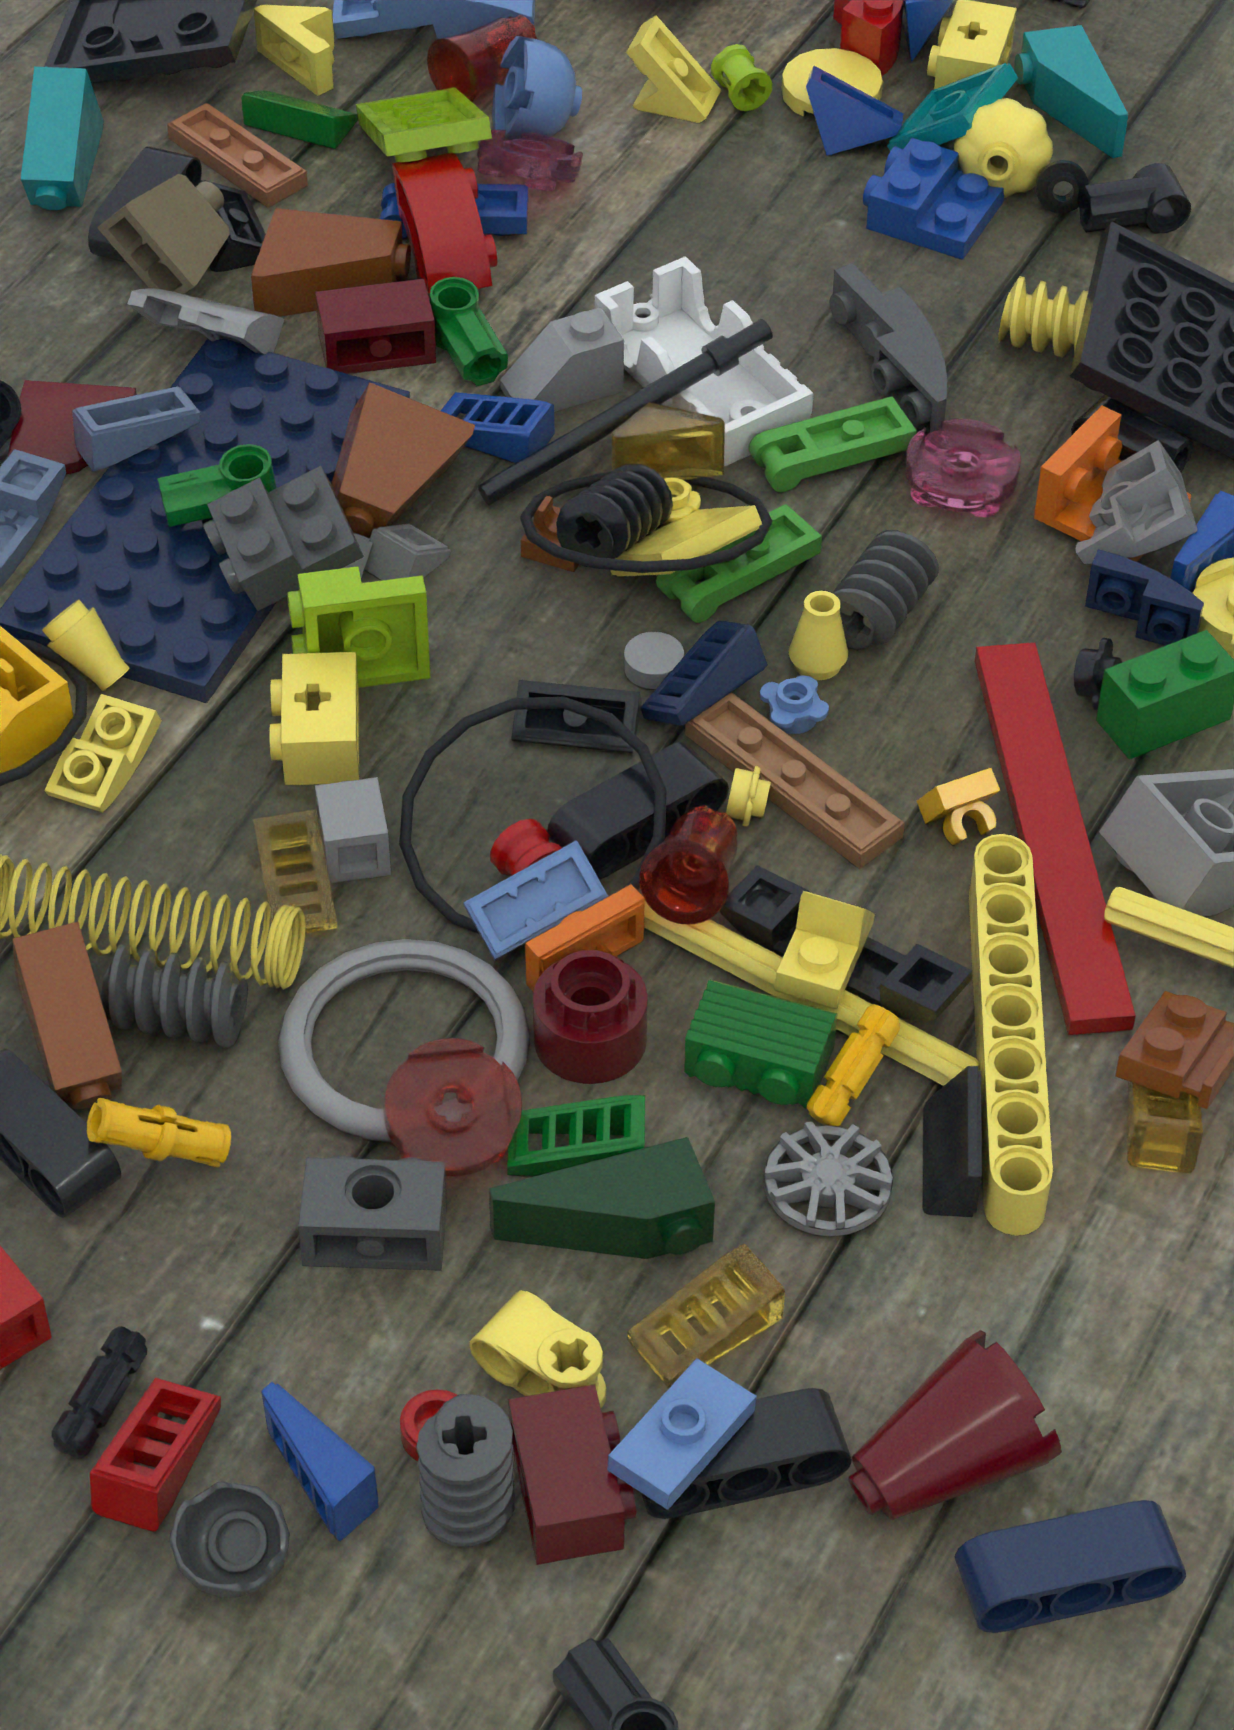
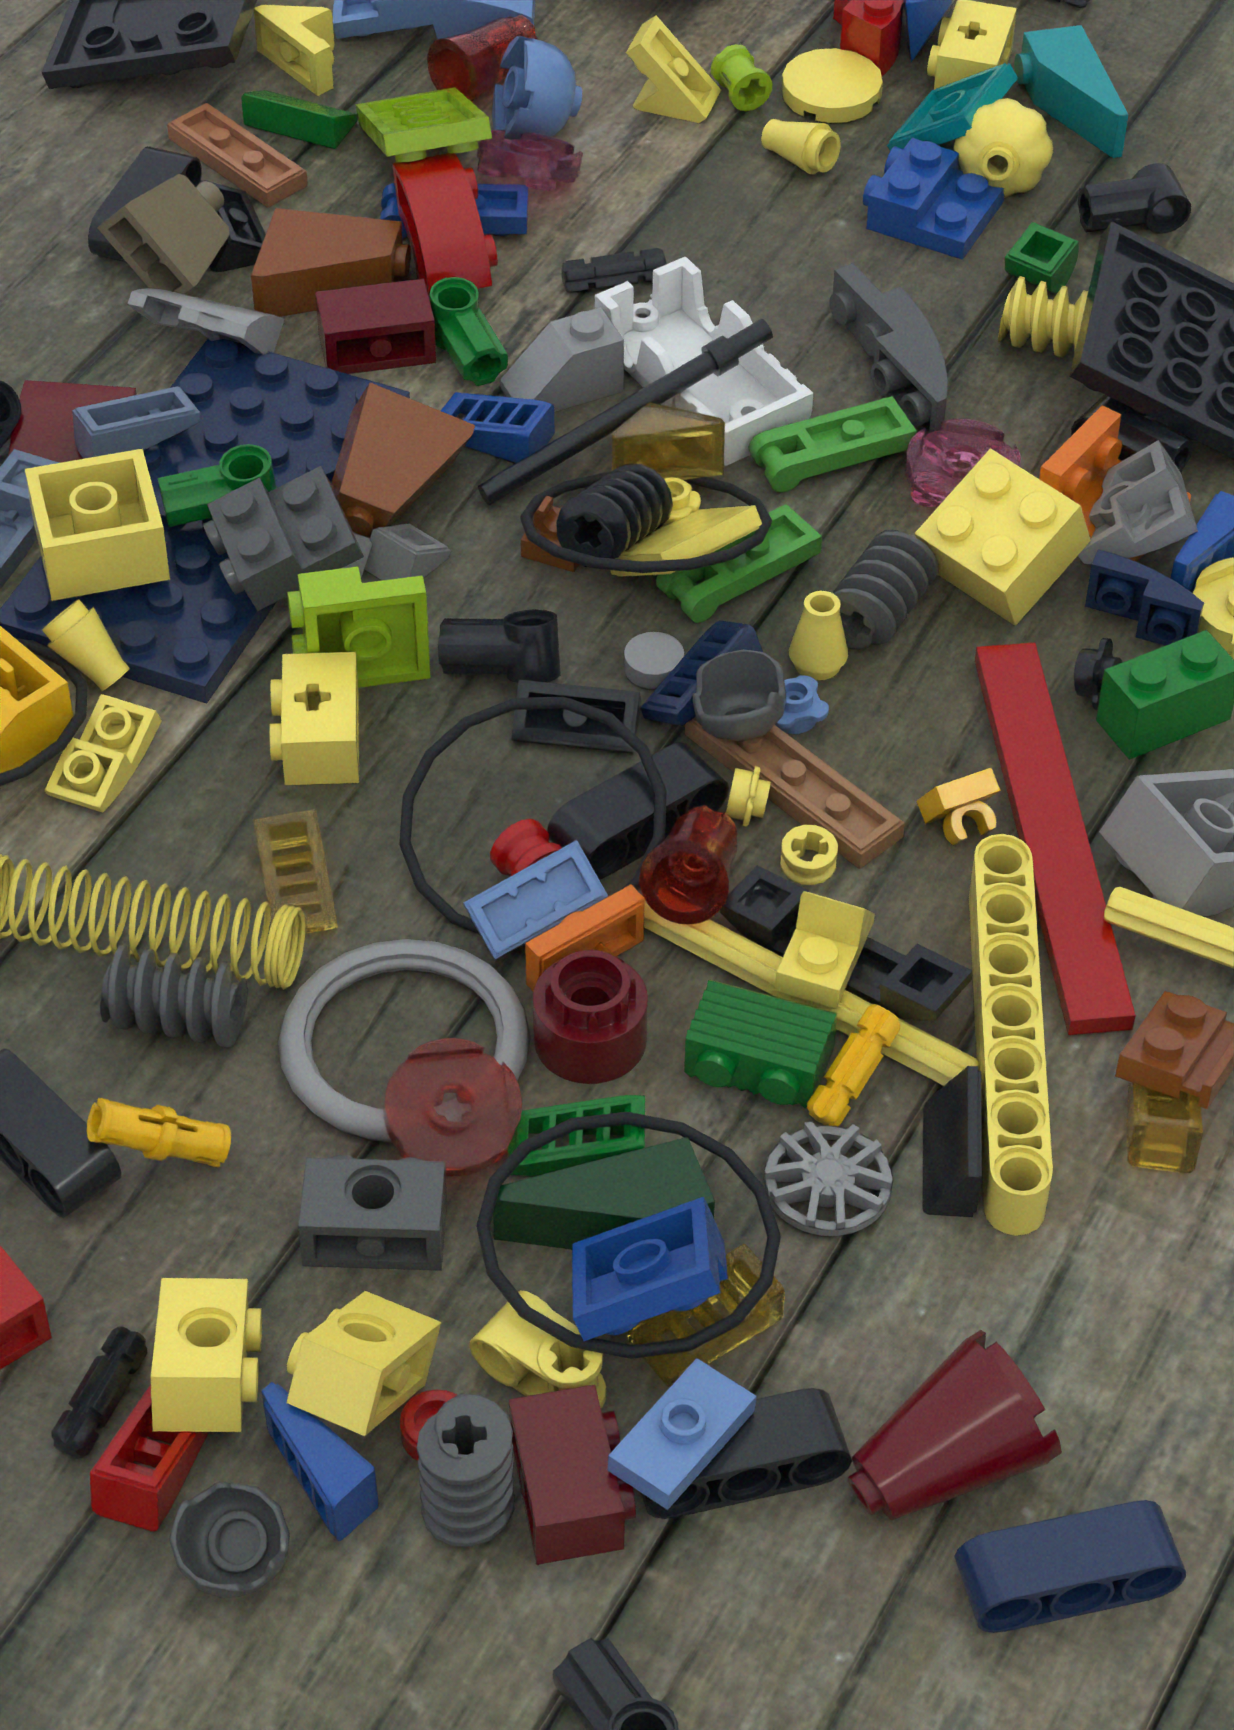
dark orange slope [12,922,122,1109] -> none
teal slope [21,66,104,210] -> none
light grey brick [315,777,391,883] -> none
blue slope [806,66,904,156] -> none
black plate [1036,160,1089,213] -> none
none -> light yellow brick [25,449,170,601]
none -> light yellow brick [151,1278,262,1432]
none -> light yellow brick [286,1291,441,1436]
none -> black piece [438,609,561,683]
none -> black piece [476,1112,781,1359]
none -> black axle [561,248,667,293]
none -> blue plate [572,1197,728,1341]
none -> dark grey hair [692,649,786,742]
none -> light yellow cone [761,119,841,174]
none -> light yellow bush [780,825,838,885]
none -> light yellow brick [914,448,1091,626]
none -> green brick [1005,222,1079,293]

